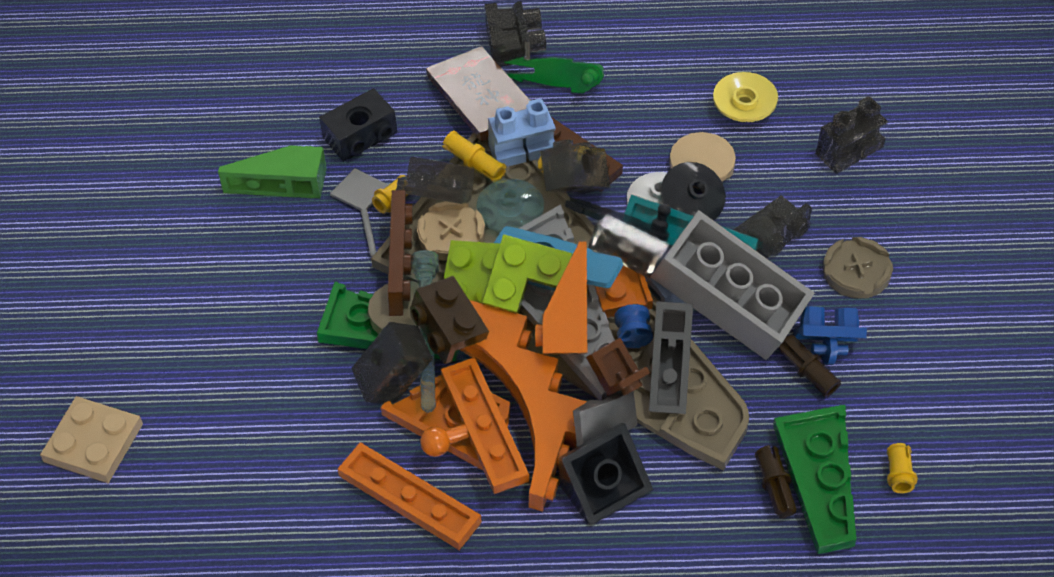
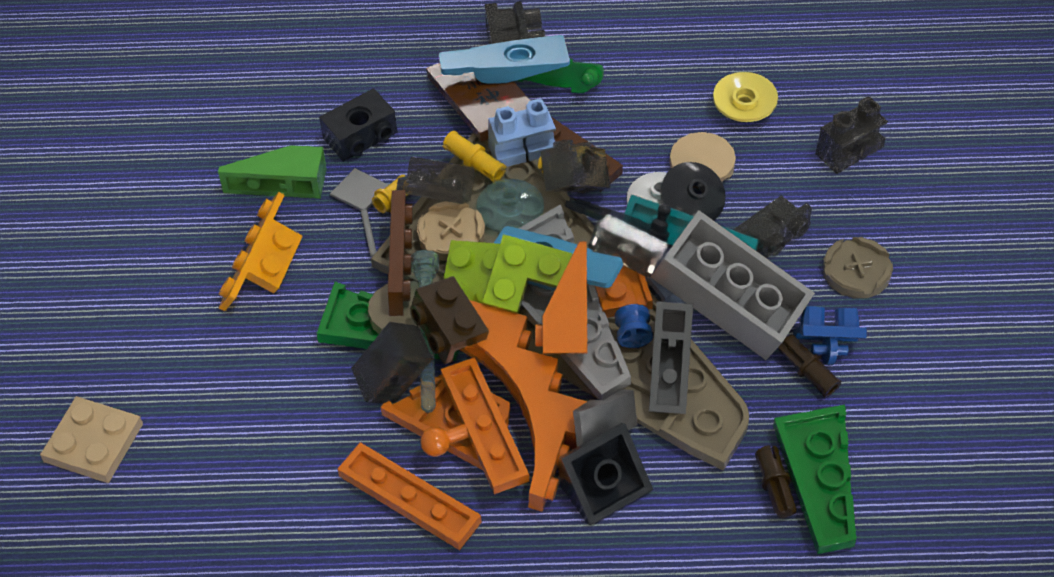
reddish brown bracket [586,338,650,396] -> none
yellow pin [887,443,918,494] -> none
none -> light orange bracket [219,192,303,311]
none -> dark azure piece [439,35,570,84]

